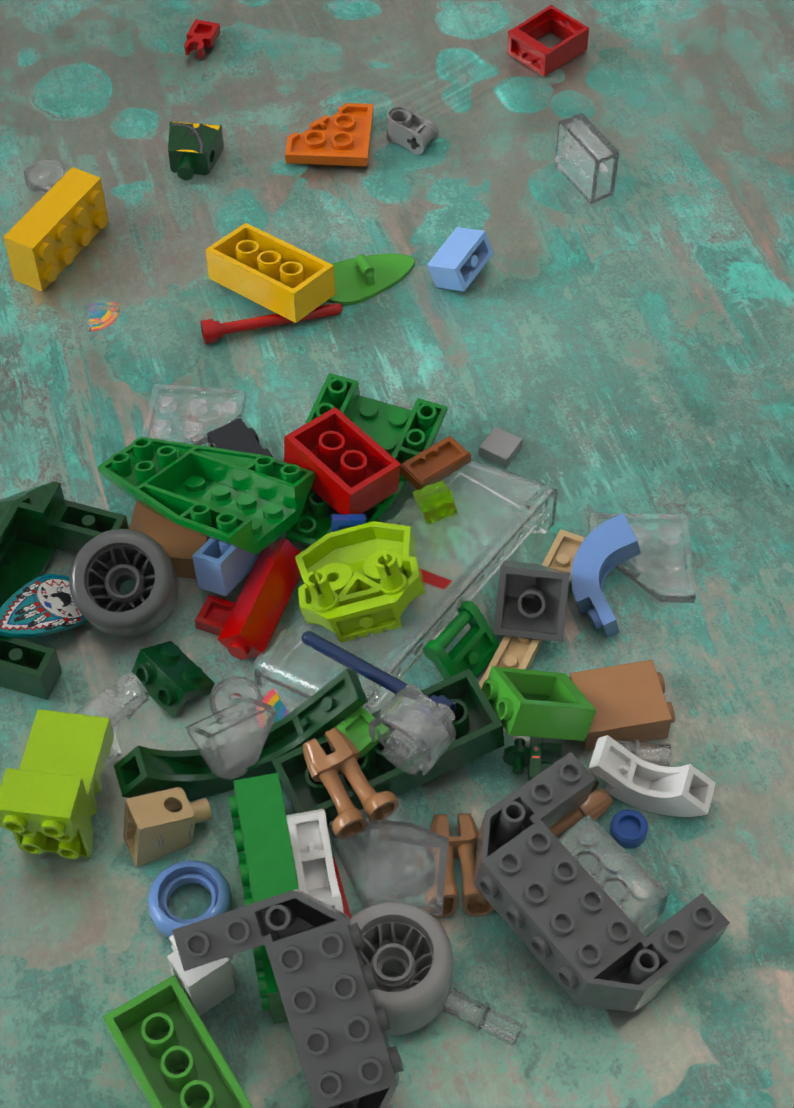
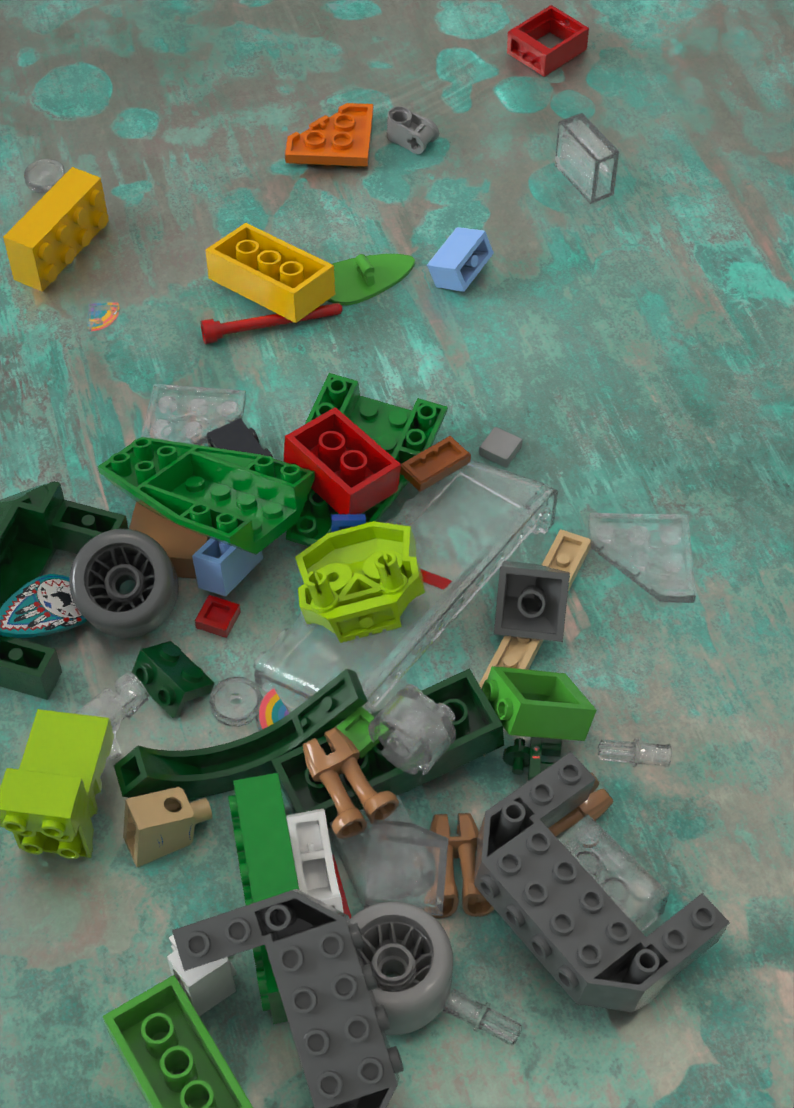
medium blue wheel [147,860,232,938] -> none
dark green torso [168,121,224,180] -> none
red plate [184,19,220,58] -> none
clear slope [186,697,277,779] -> none
red brick [218,539,301,660] -> none
dark blue piece [301,631,456,728] -> none
clear neon green bracket [412,480,458,525] -> none
green plate [422,600,500,680] -> none
medium nougat brick [569,660,675,751] -> none
medium blue arch [571,513,641,638] -> none
white arch [588,735,716,817] -> none
blue tile [610,809,648,849] -> none

